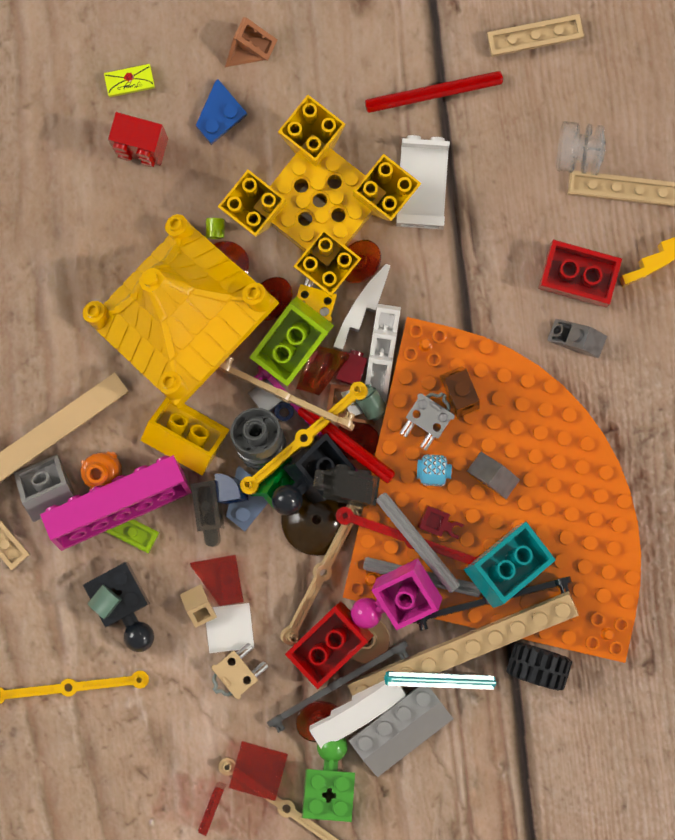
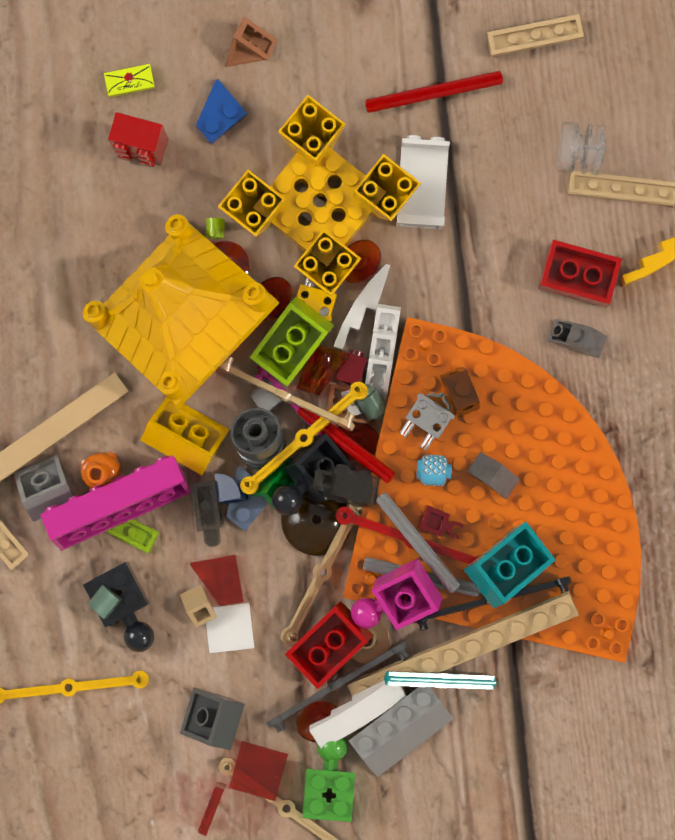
tan piece [211,643,268,699] -> none
clear blue hose [274,402,294,422] -> none
black tyre [506,642,572,691] -> none
none -> dark grey slope [180,687,245,750]

